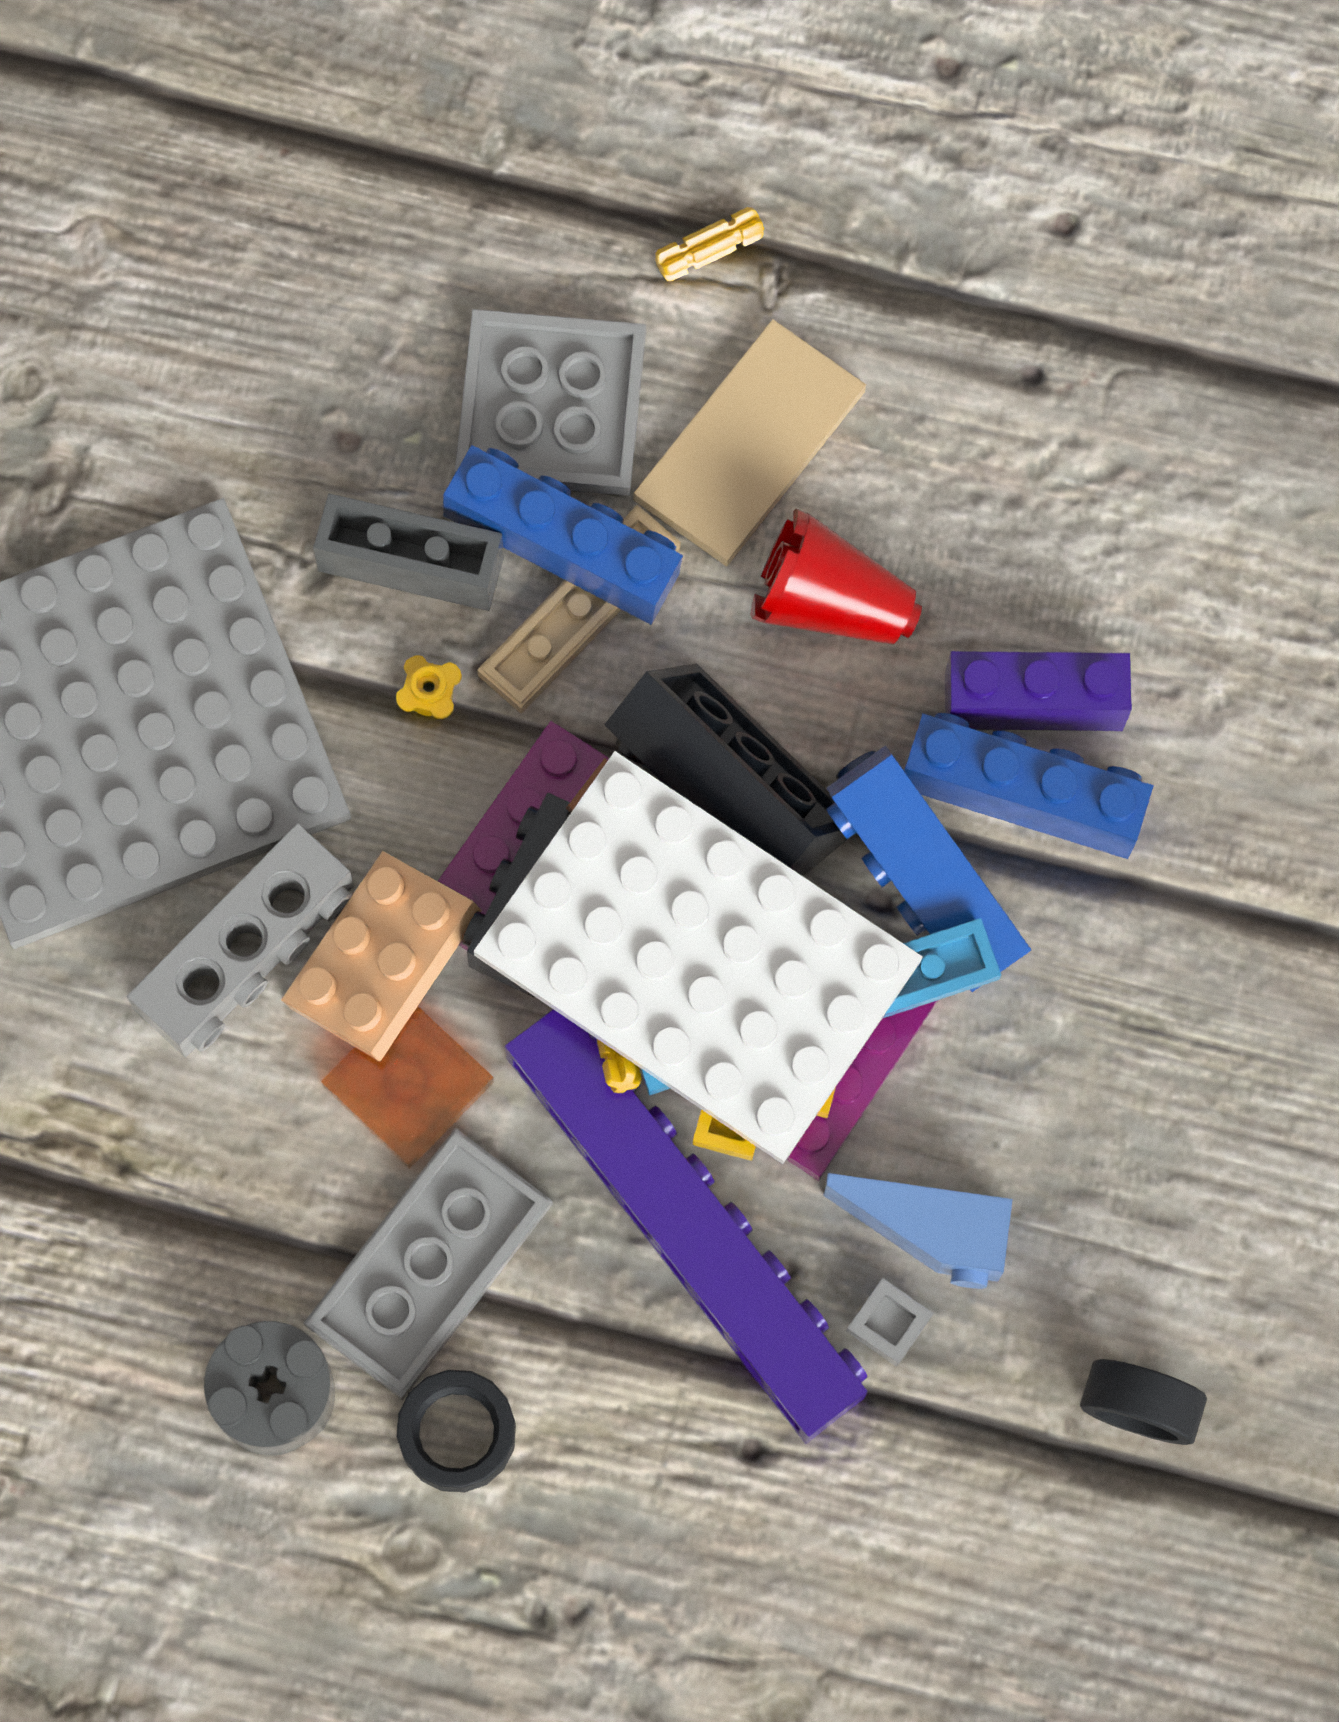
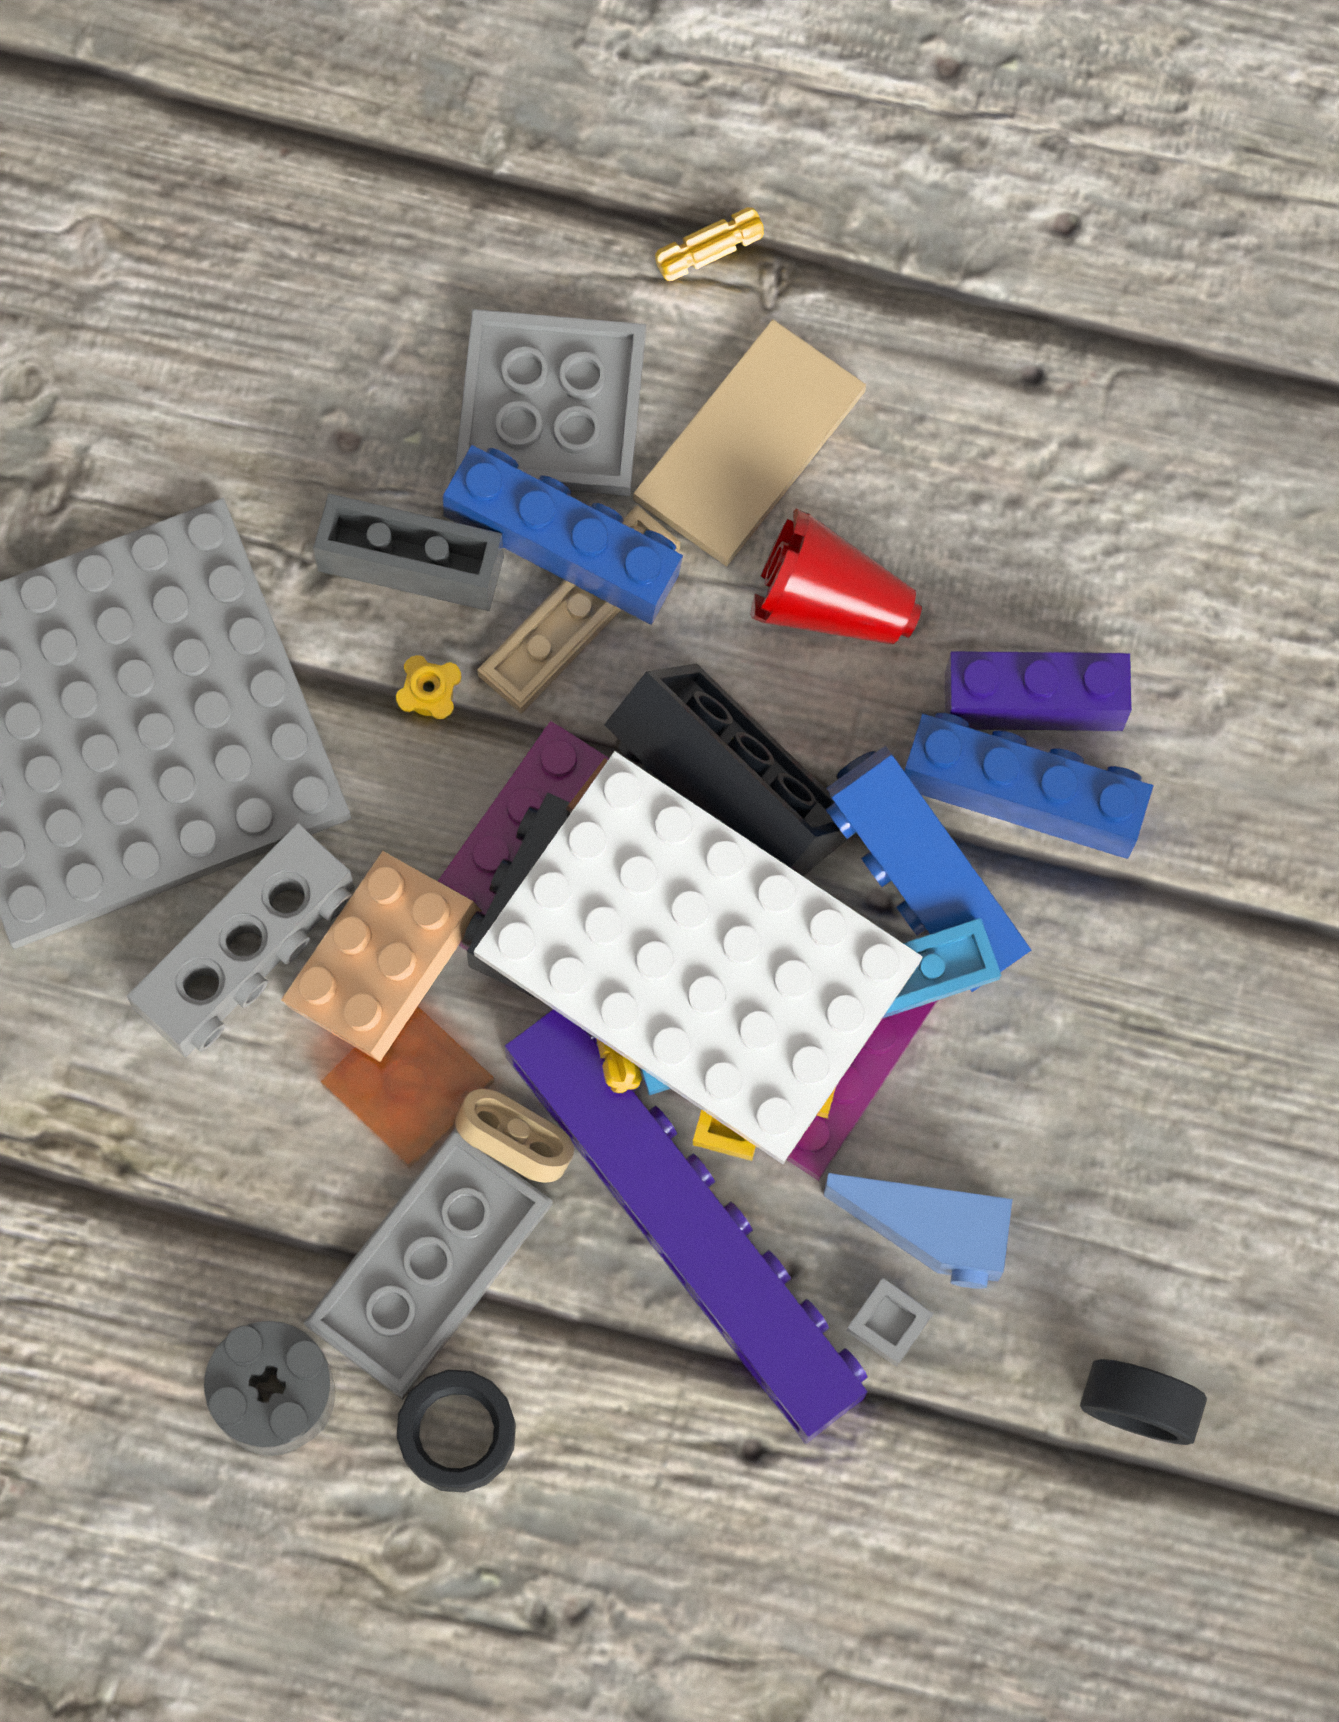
none -> tan plate [455,1089,574,1183]

